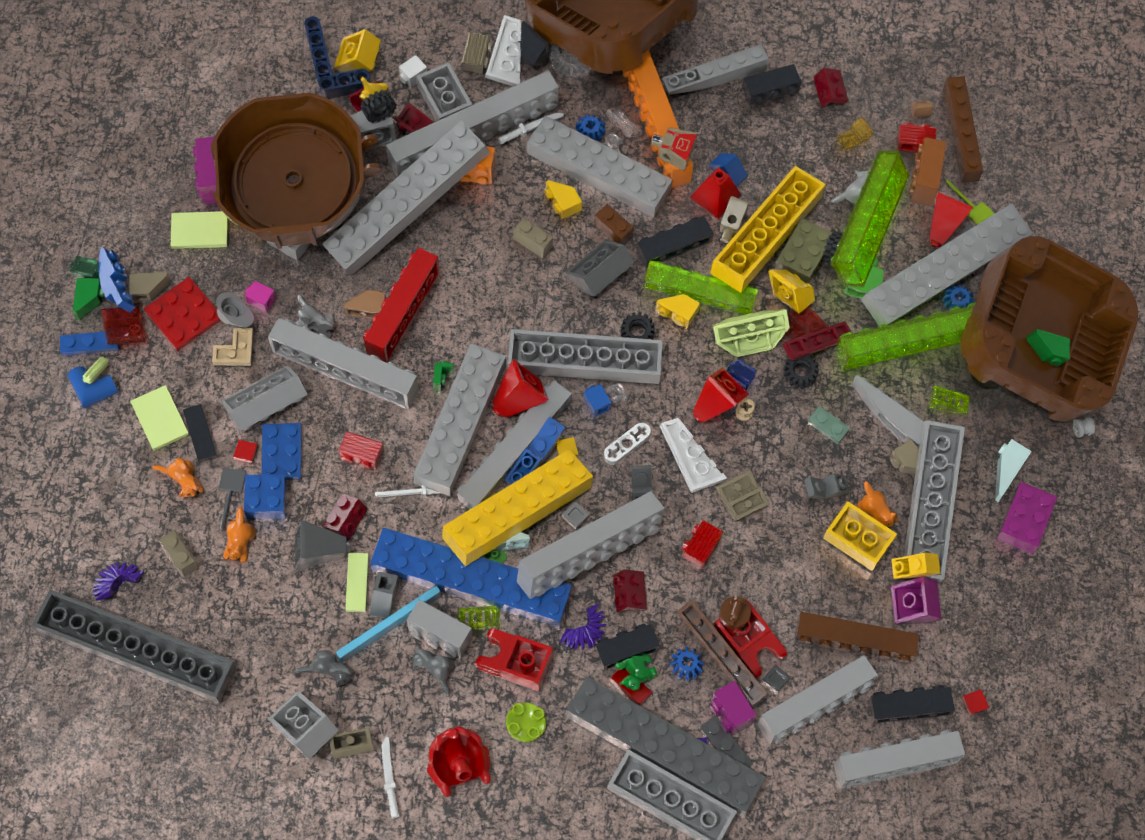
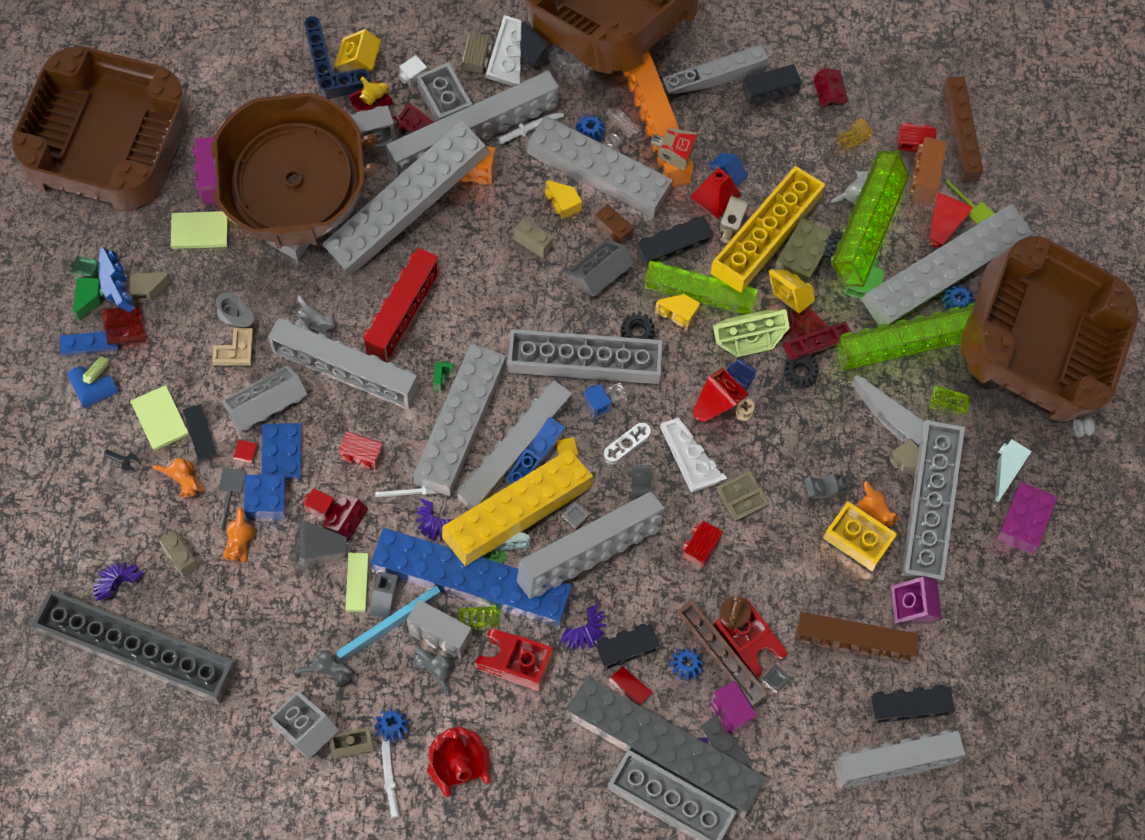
red plate [143,277,221,351] -> none
dark pink brick [245,280,276,313] -> none
medium nougat slope [344,290,386,319] -> none
black tyre [360,90,397,123] -> none
red slope [492,359,548,418] -> none
lime dish [505,702,546,742] -> none
dark red bracket [613,569,647,613] -> none
green animal [615,654,658,691] -> none
light grey brick [757,655,878,745] -> none
sand green plate [807,406,850,444] -> none
yellow slope [892,553,941,579] -> none
medium nougat slope [911,100,933,118] -> none
red tile [961,689,989,716] -> none
green slope [1026,329,1070,366] -> none
none -> reddish brown container [12,46,189,212]
none -> black bar [103,449,140,473]
none -> red brick [303,488,335,520]
none -> blue gear [374,707,409,743]
none -> dark purple hair [416,499,455,541]

